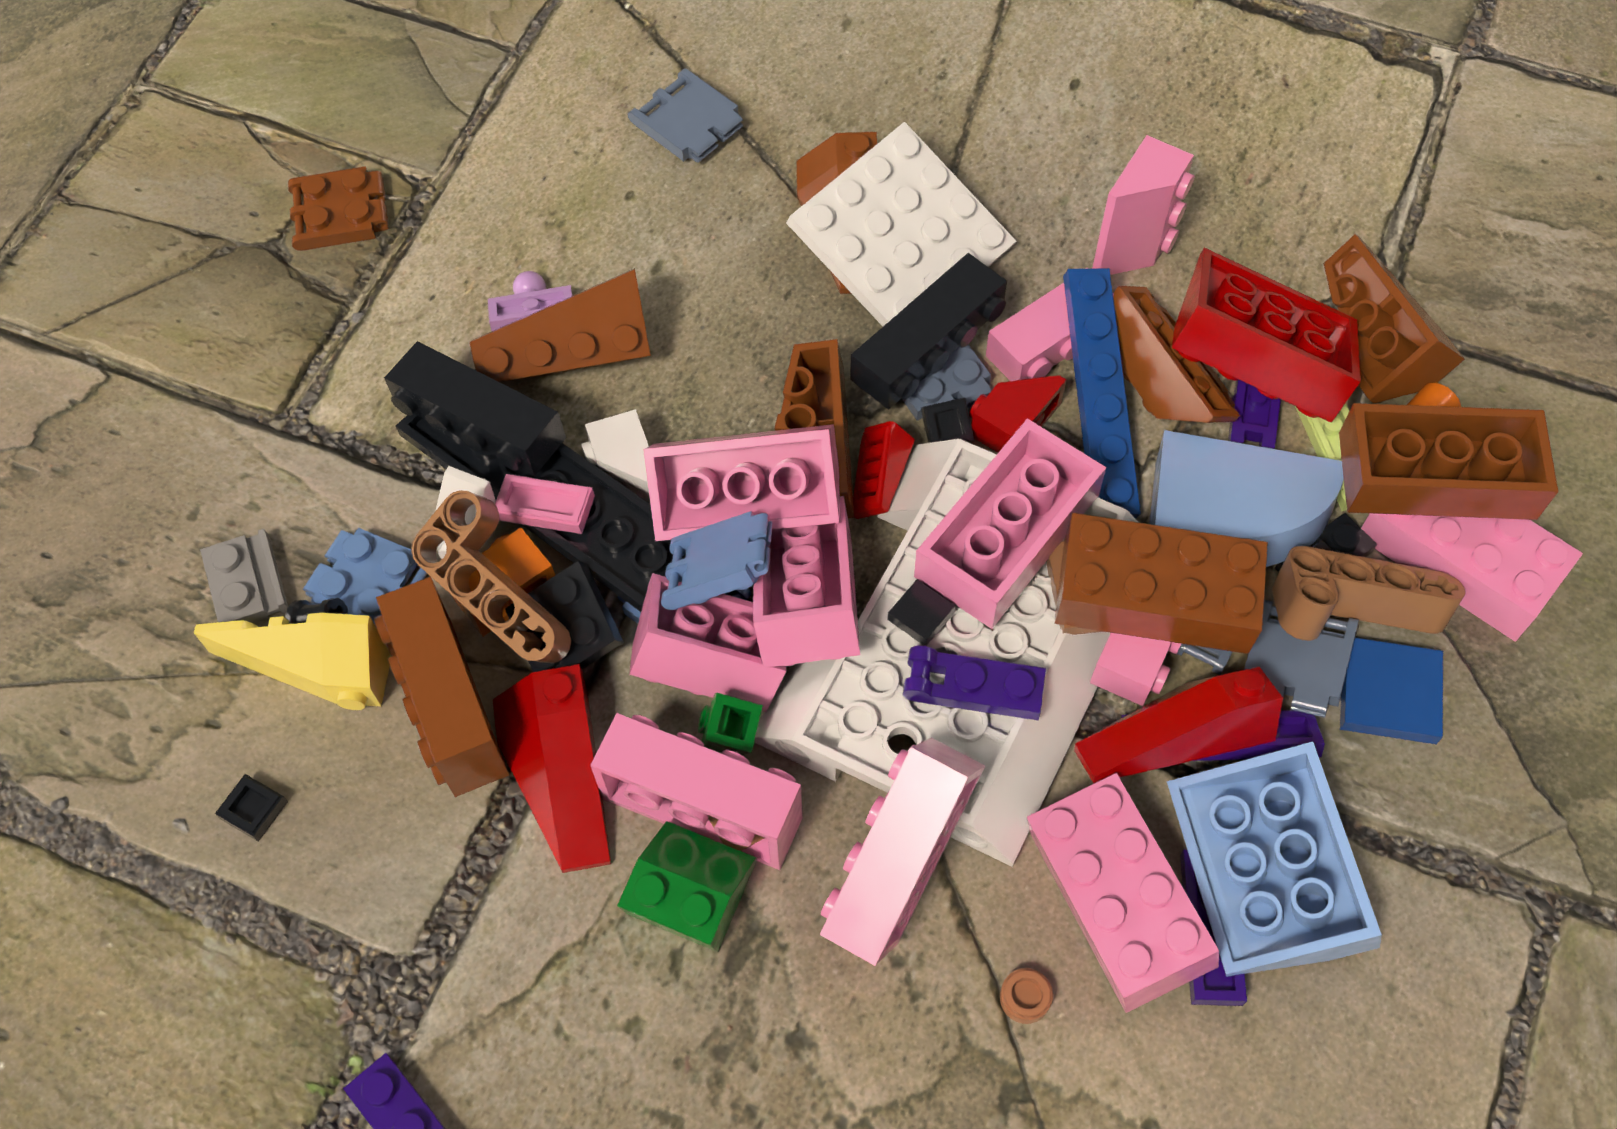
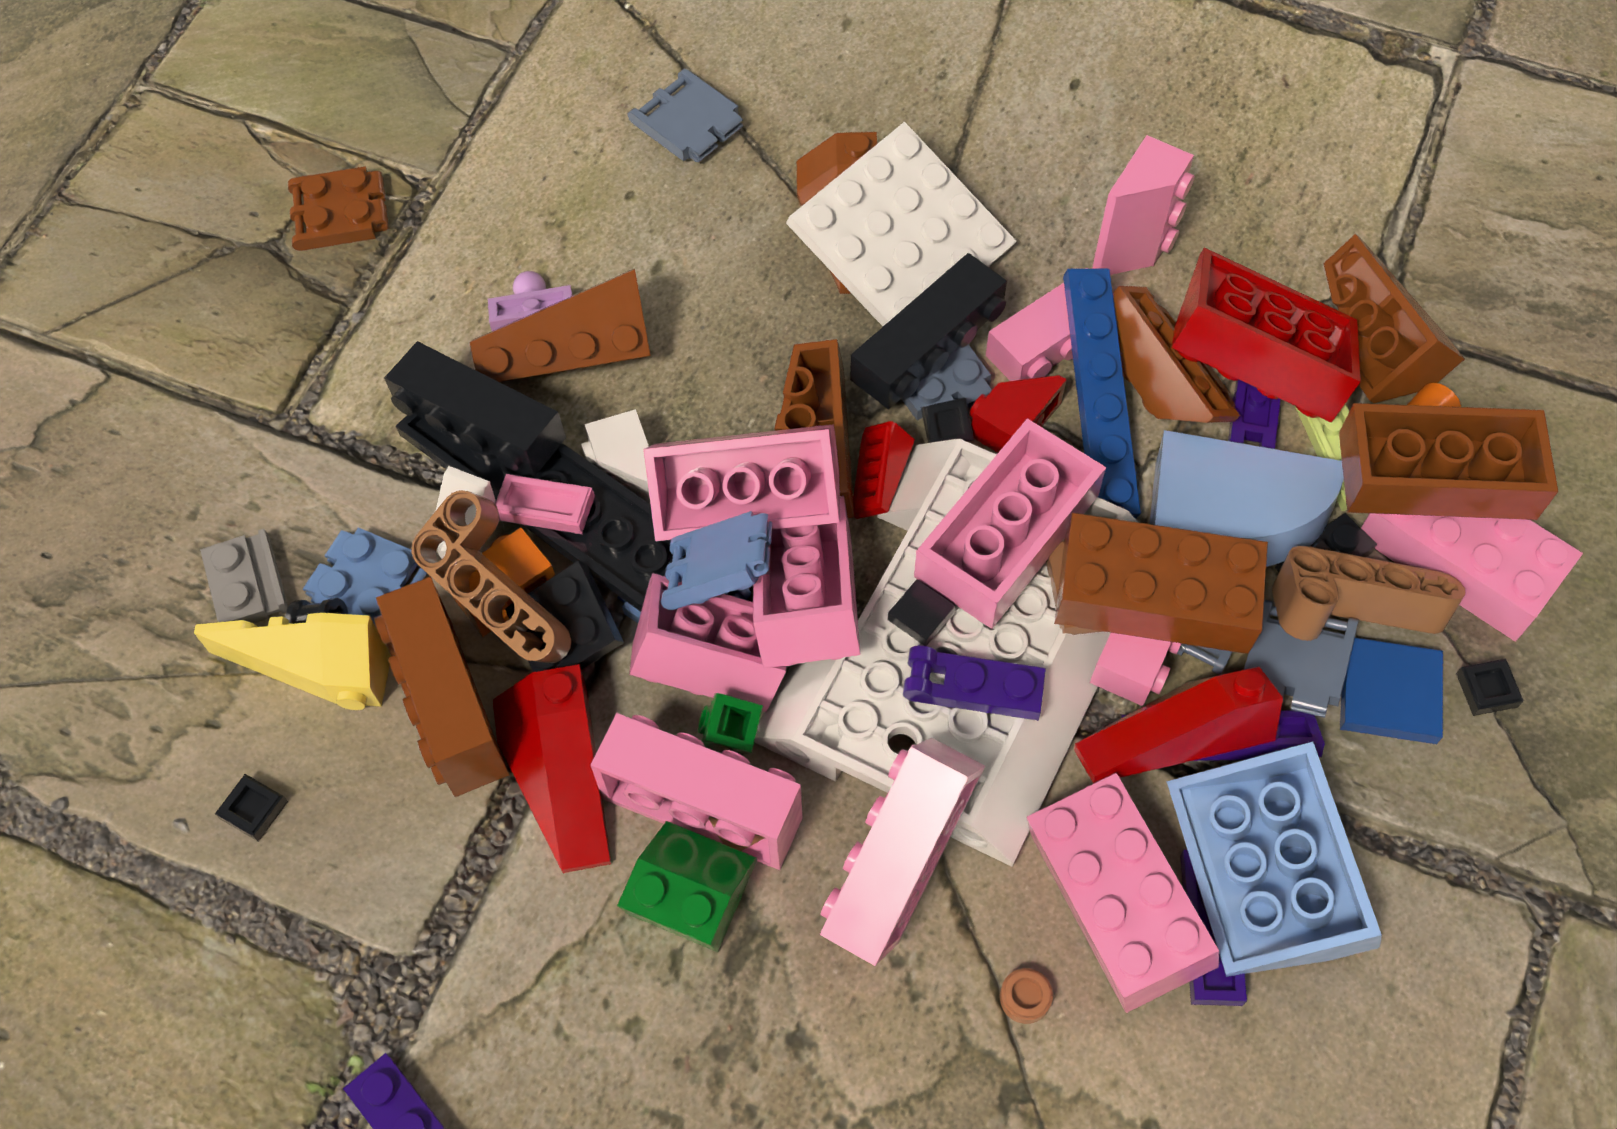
none -> black tile [1456,659,1524,716]

